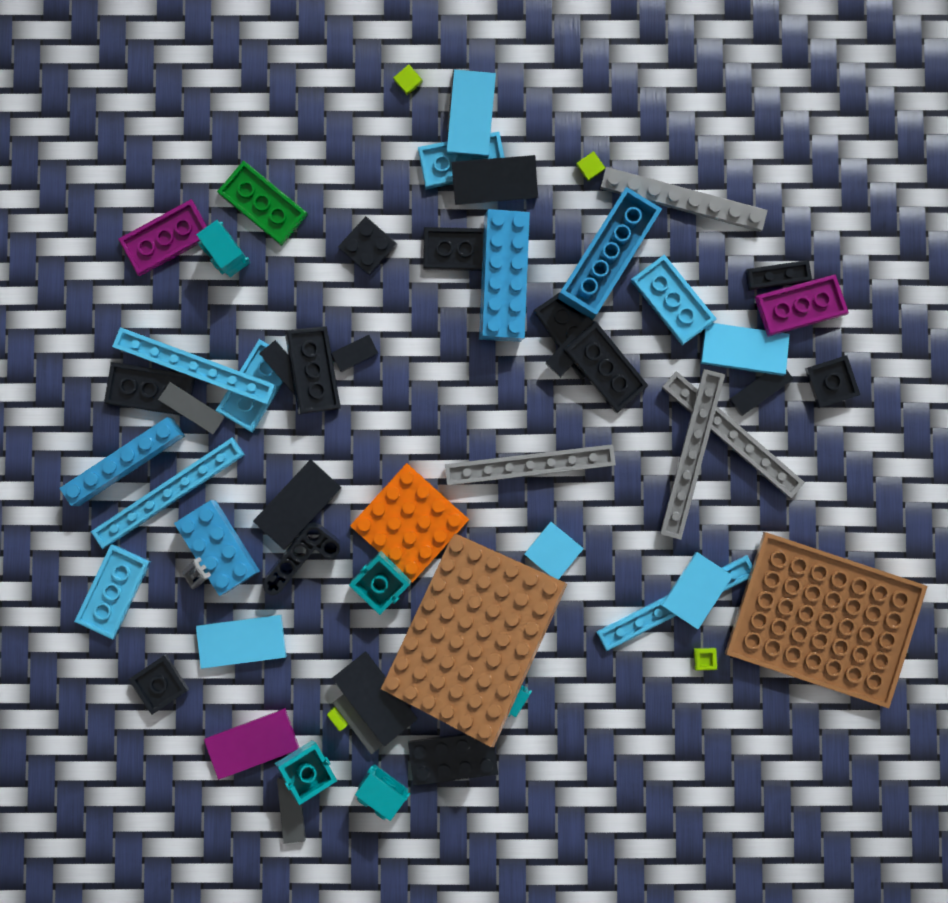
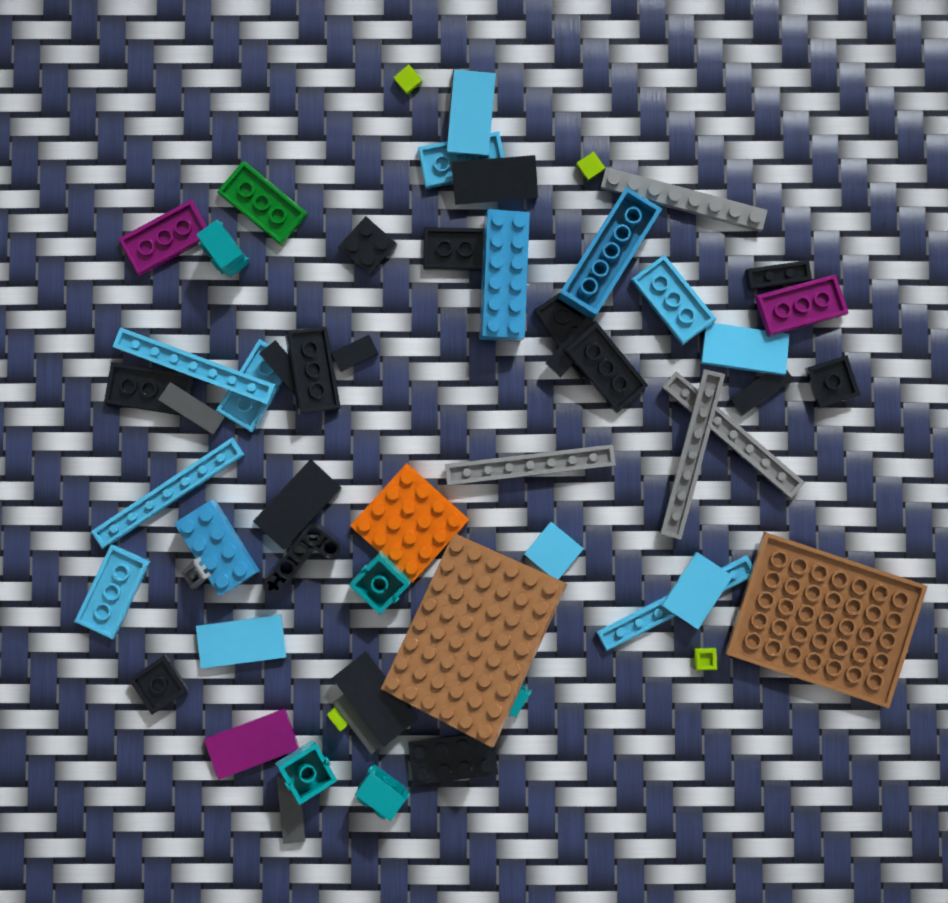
dark azure brick [60,417,185,506] -> none

